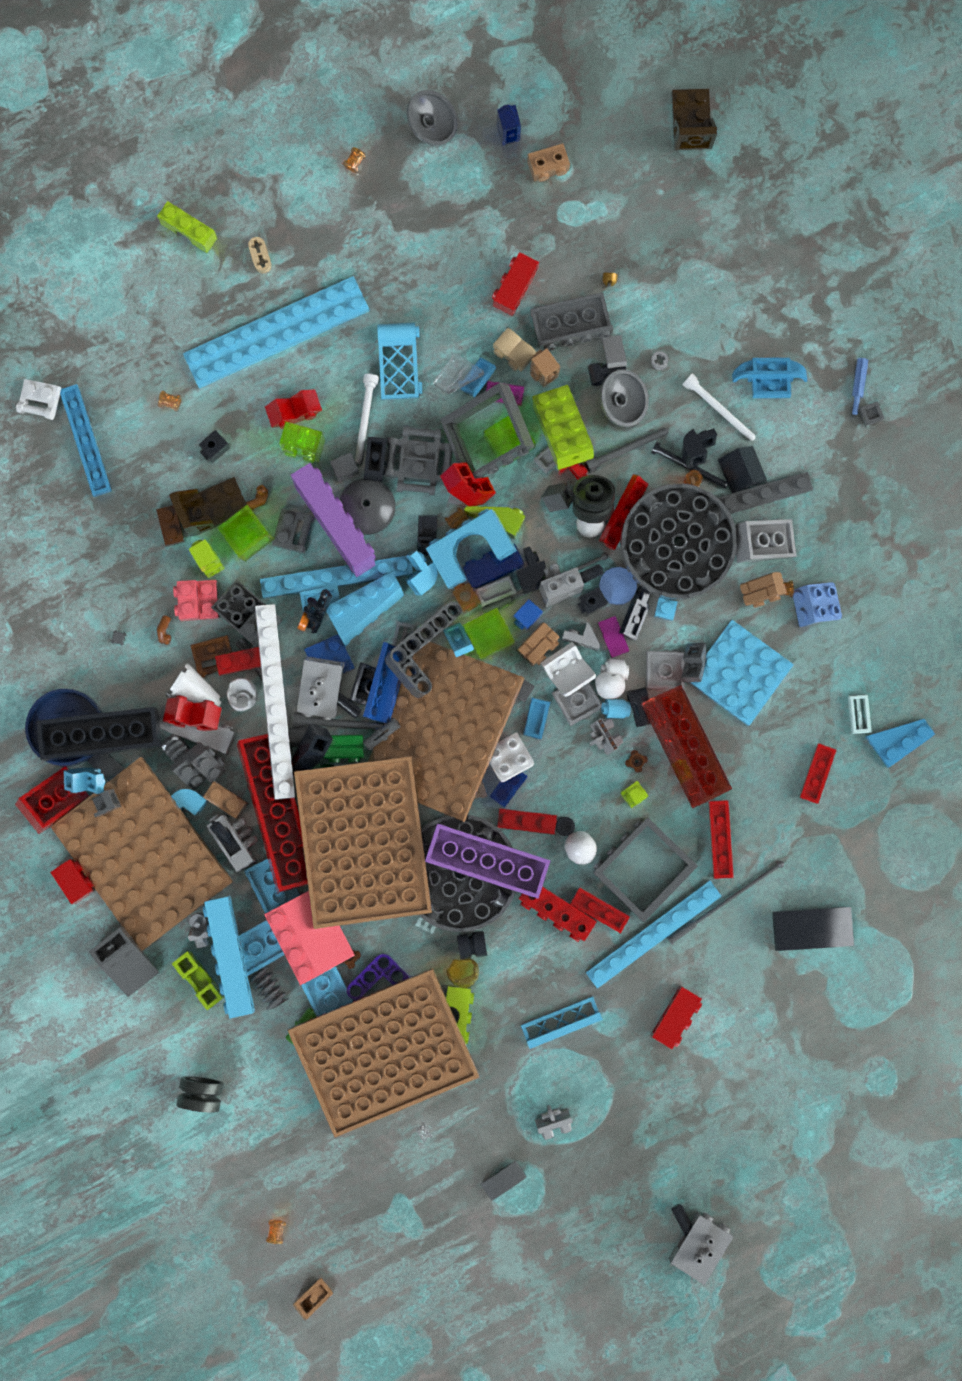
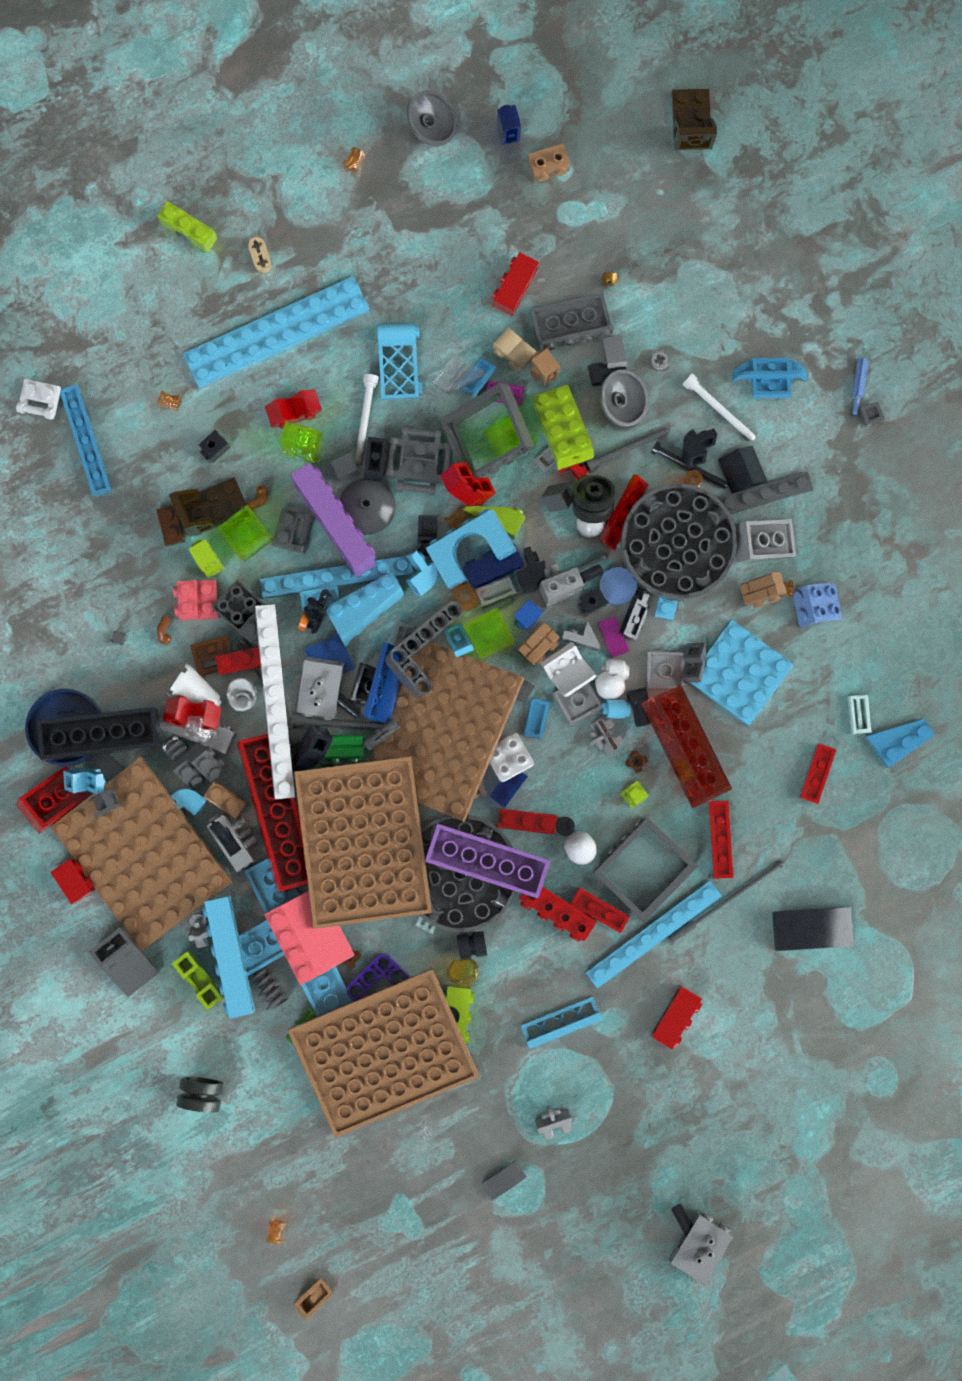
none -> clear bracket [186,716,217,742]

